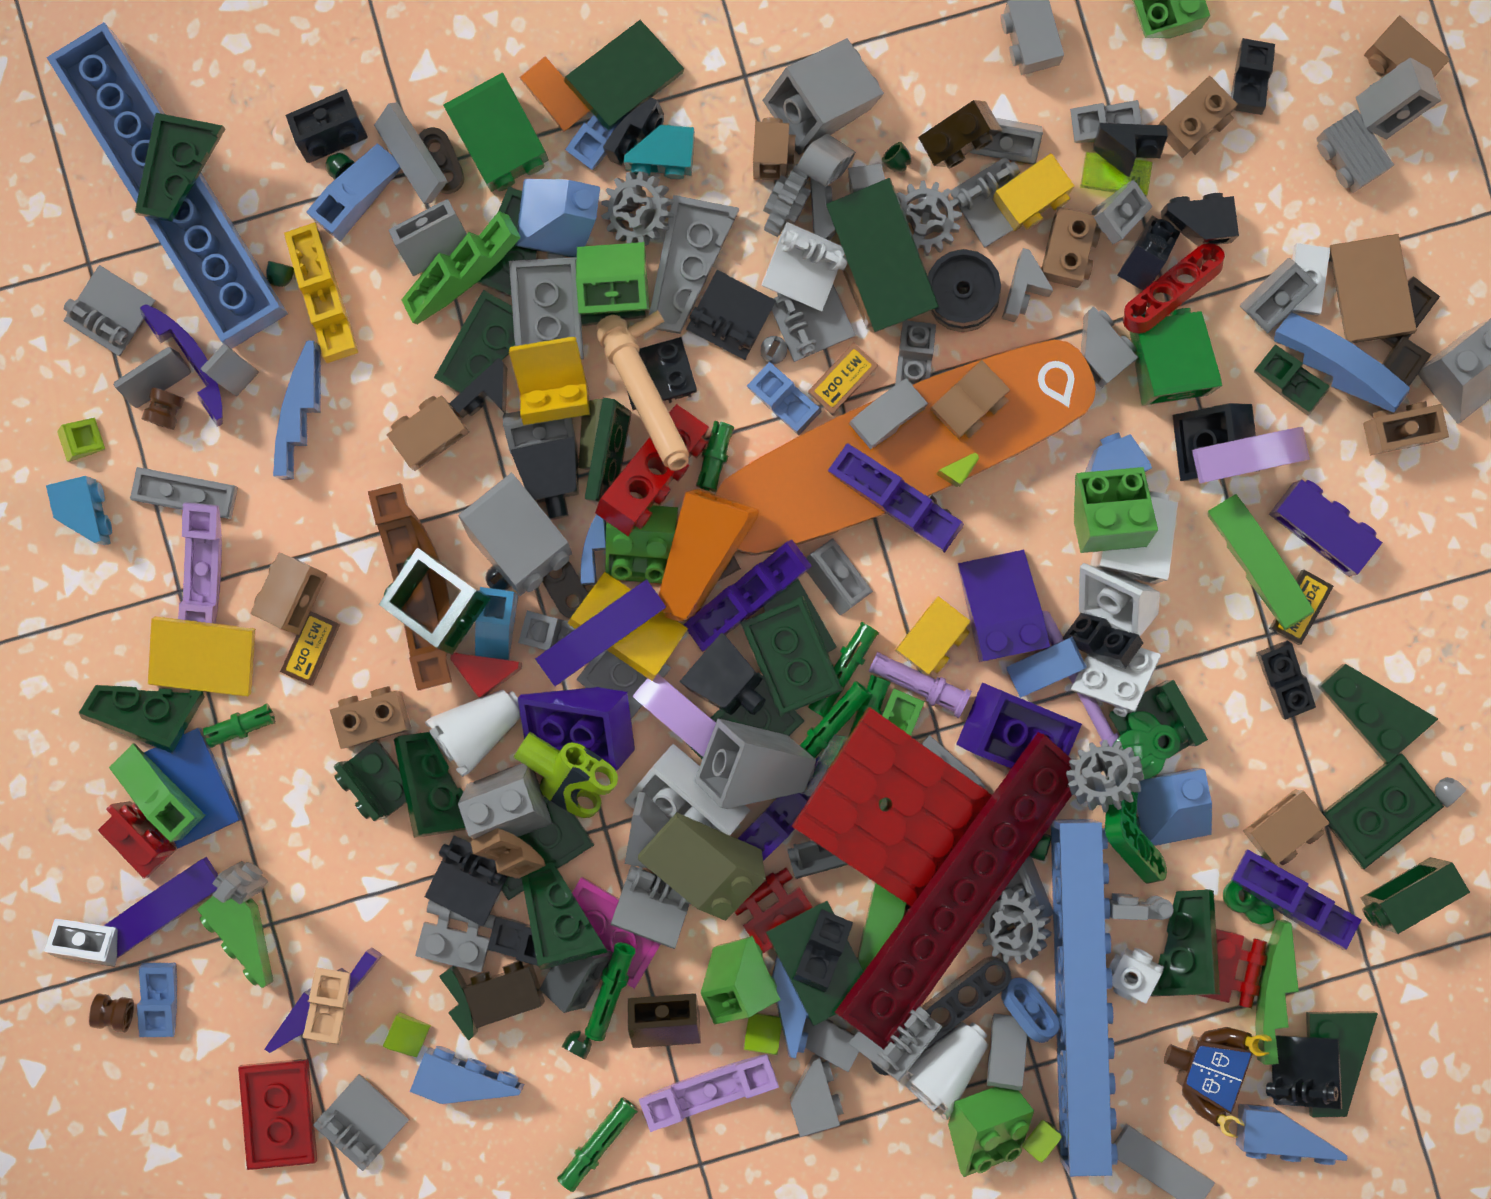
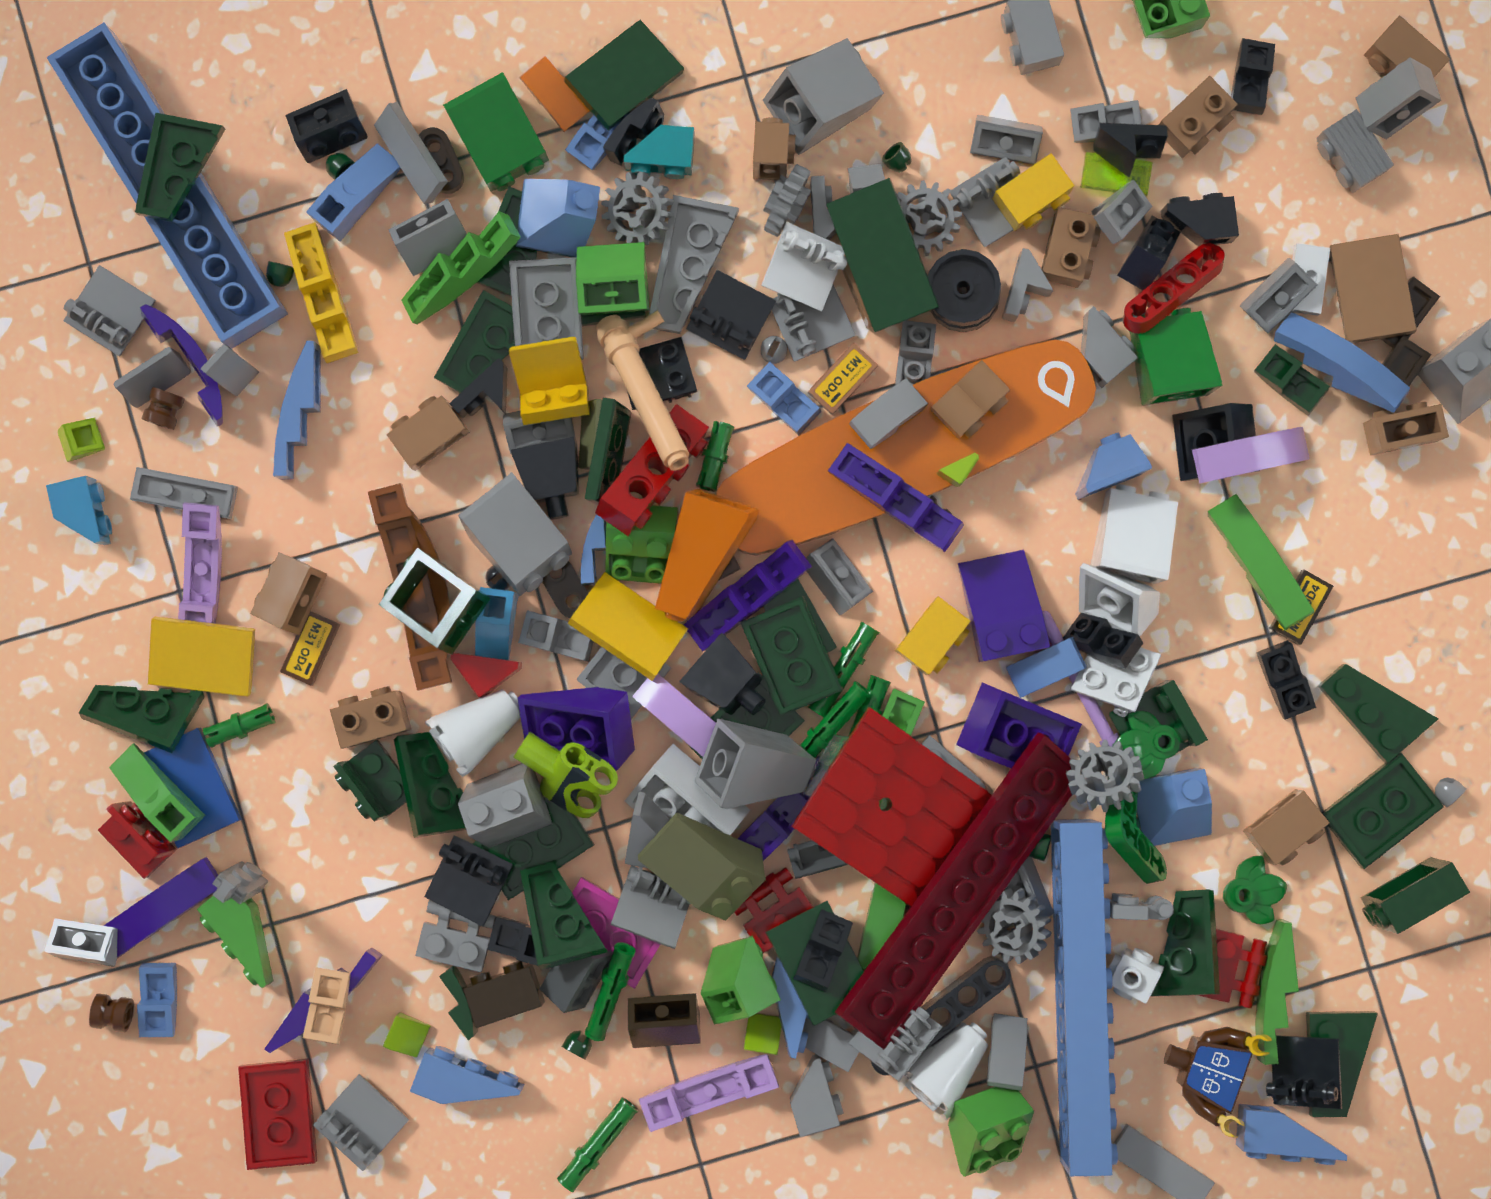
medium nougat slope [471,828,545,879] -> none
dark purple slope [535,579,666,686] -> none
light grey beam [797,134,856,187] -> none
lavender pin [868,652,972,718] -> none
dark brown brick [918,100,1002,169] -> none
medium blue plate [1001,978,1060,1043] -> none
lime slope [1022,1120,1062,1162] -> none
bright green slope [1074,467,1158,553] -> none
dark purple slope [1231,849,1362,950] -> none
dark purple brick [1269,479,1383,577] -> none

